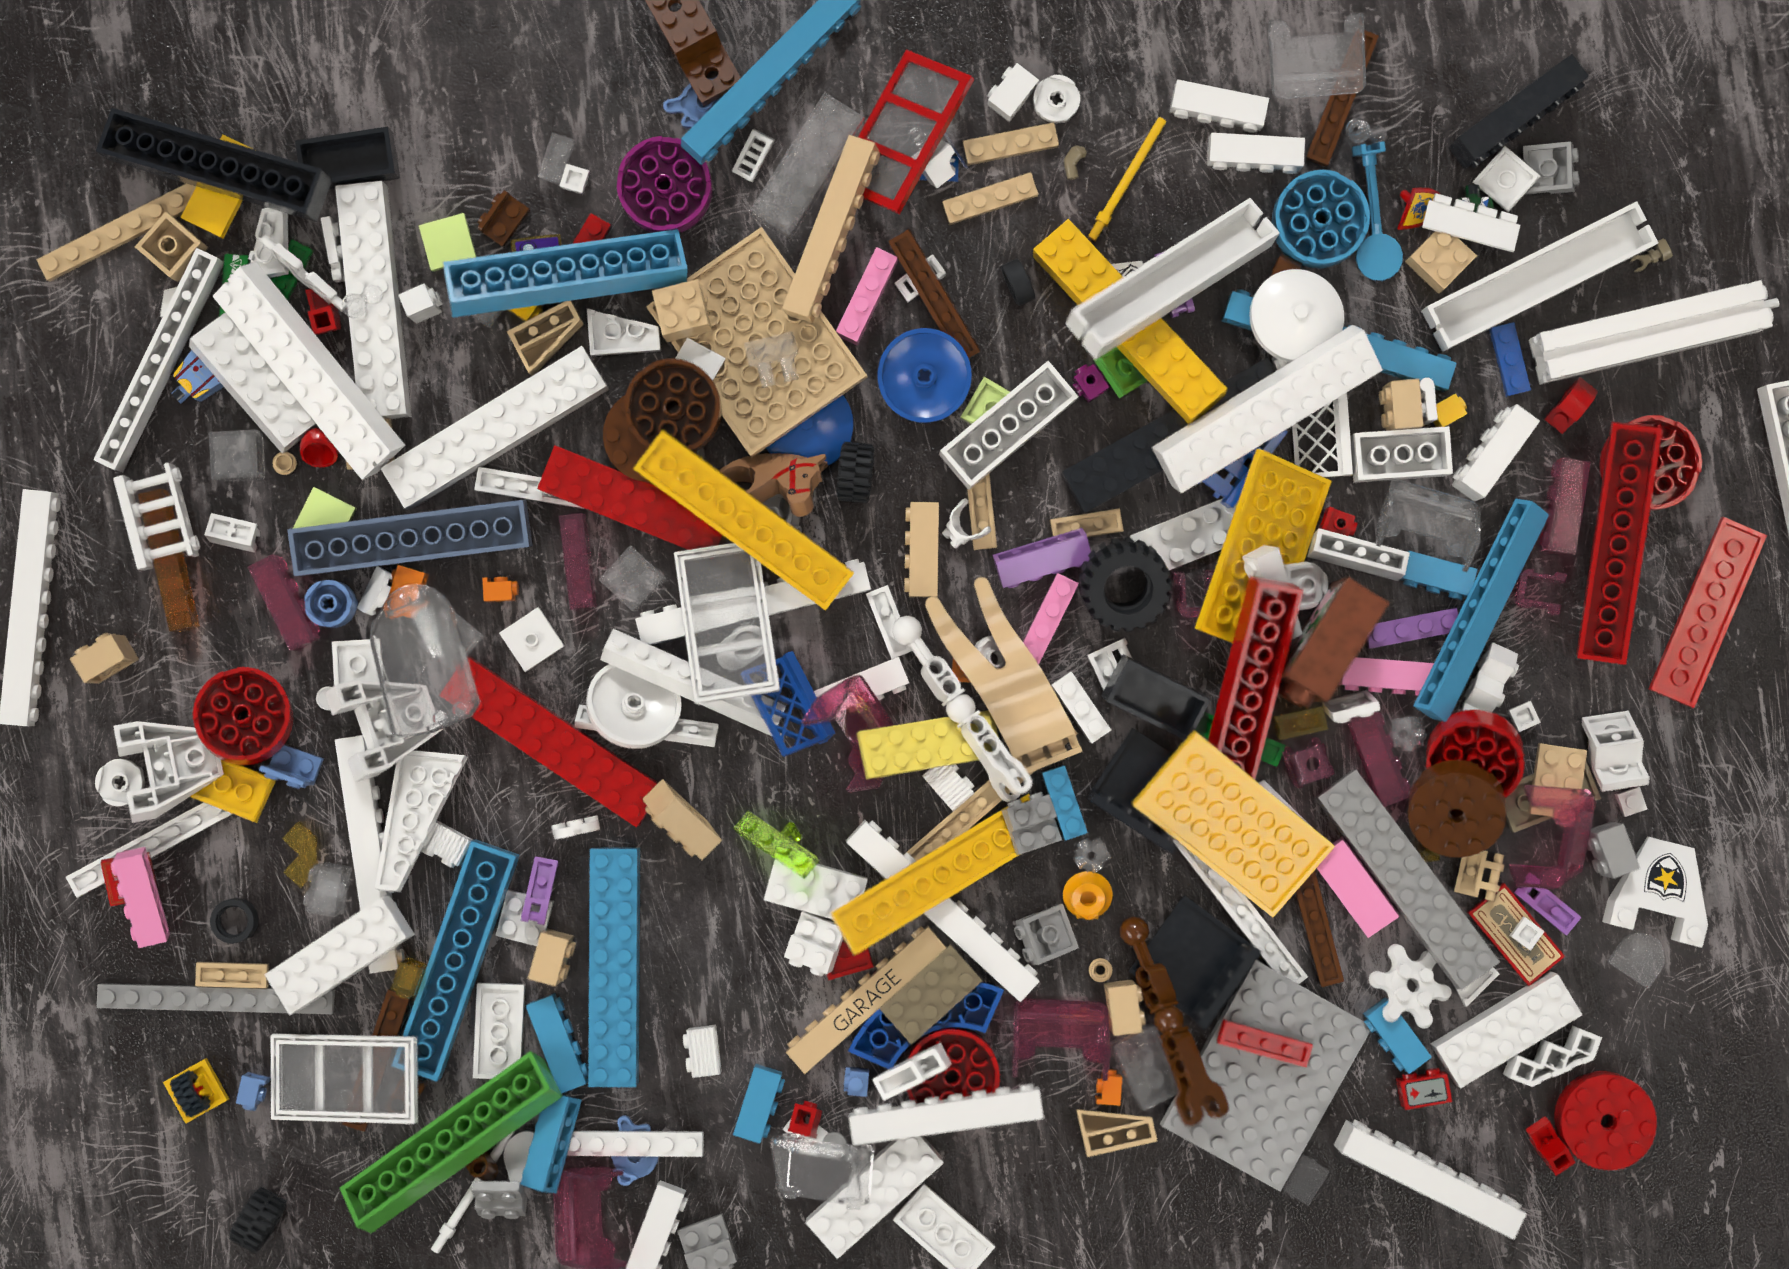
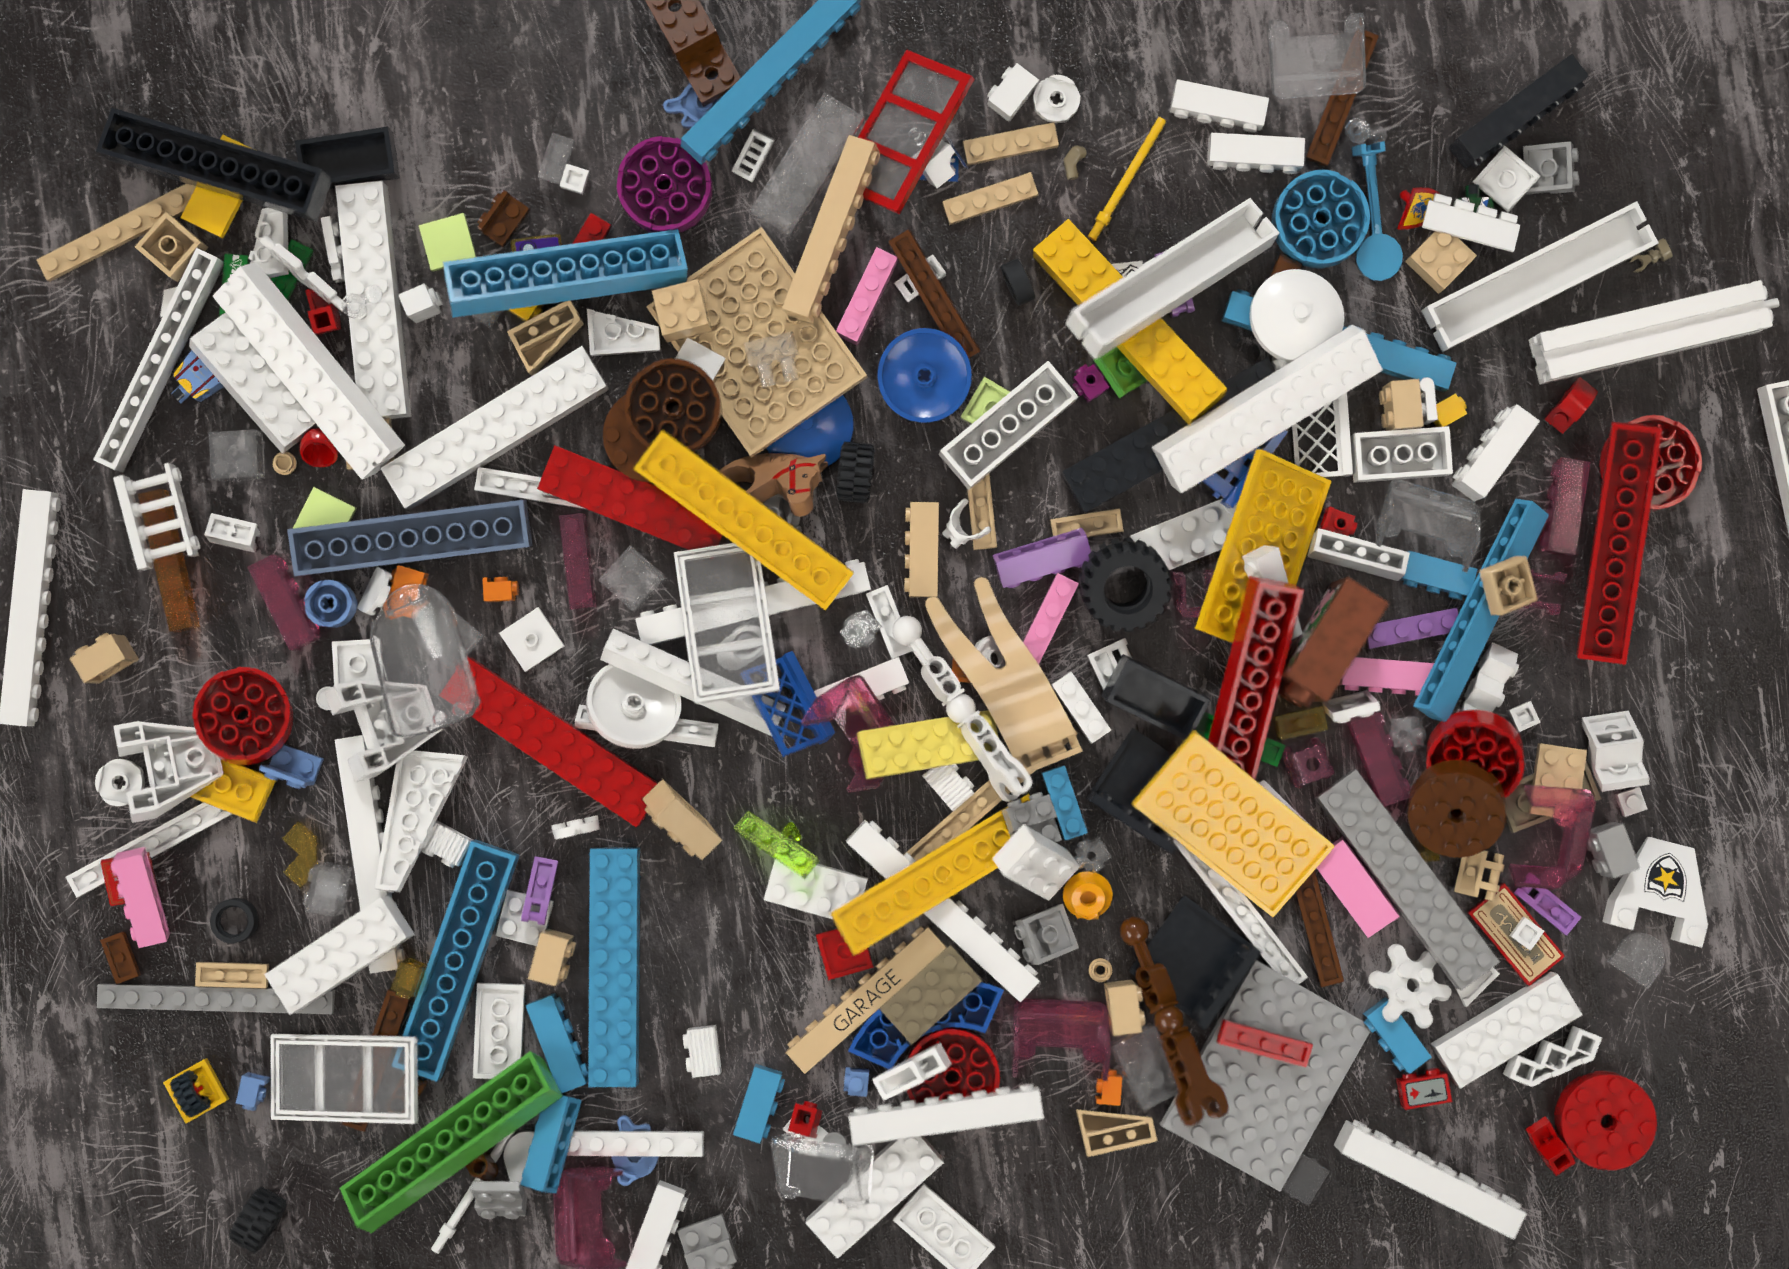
white plate [784,911,843,976] -> none
white tile [1284,562,1328,611] -> none
blue plate [1489,322,1531,397] -> none
plate [1648,517,1767,708] -> none
none -> reddish brown plate [100,931,141,984]
none -> clear brick [840,610,882,649]
none -> white brick [992,824,1080,901]
none -> tan brick [1480,556,1538,616]

